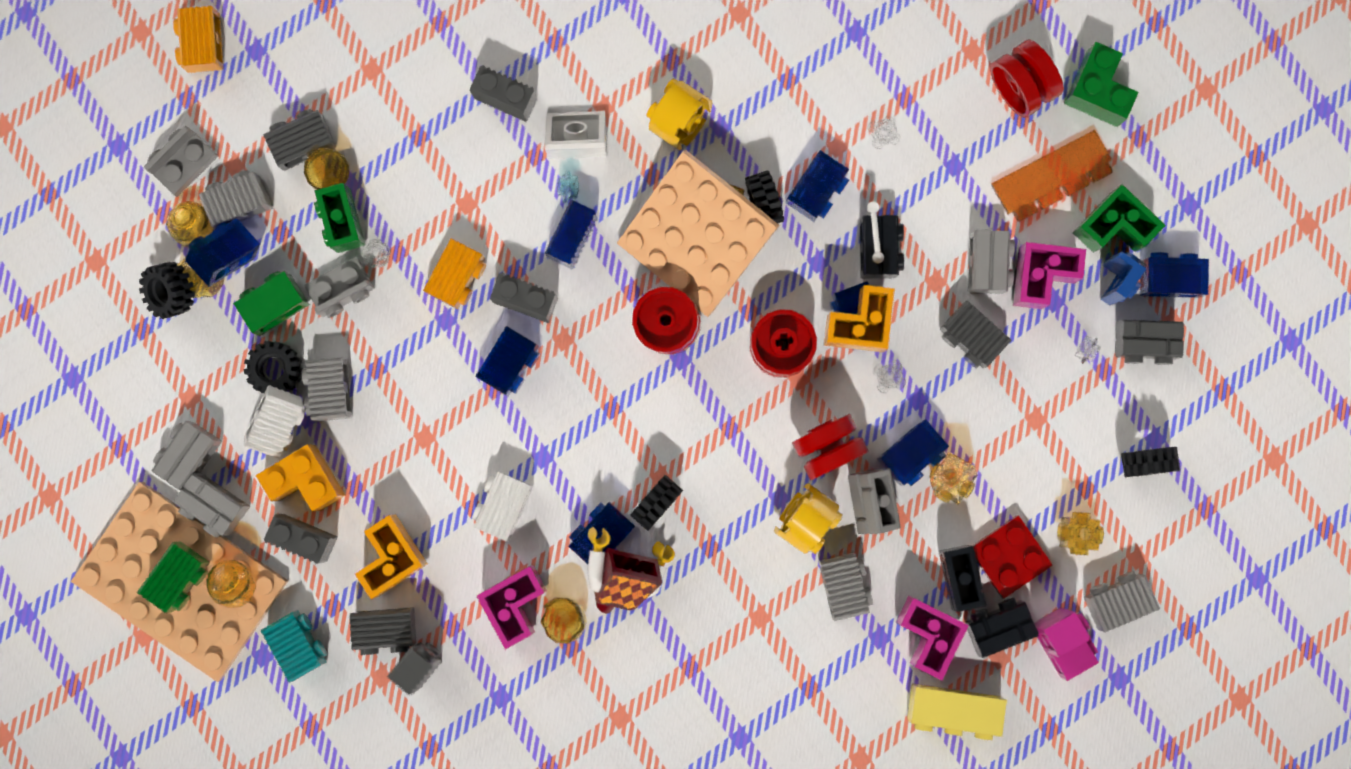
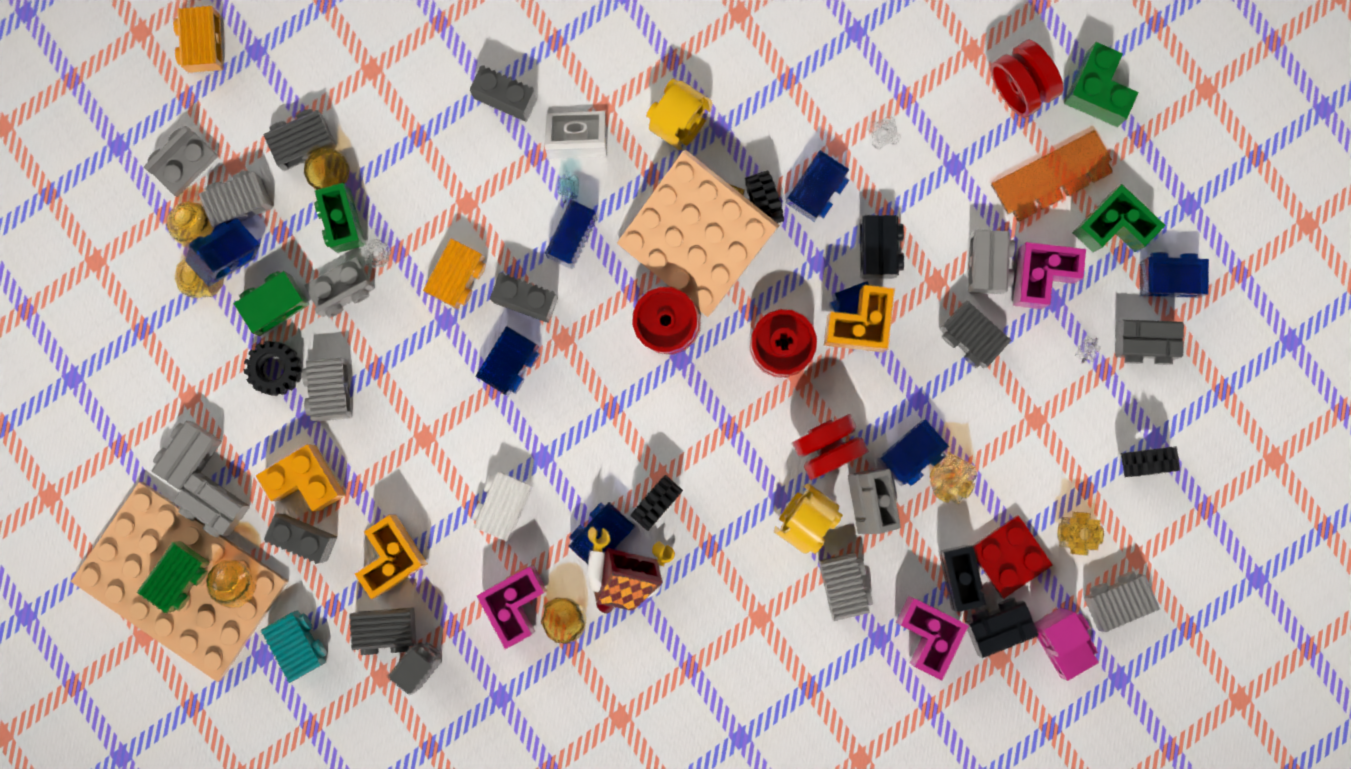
black tyre [139,262,195,319] -> none
white brick [244,385,305,458] -> none
white hinge [867,201,884,263] -> none
clear plate [873,360,906,393] -> none
light yellow brick [907,683,1007,740] -> none
blue bracket [1100,252,1147,306] -> none

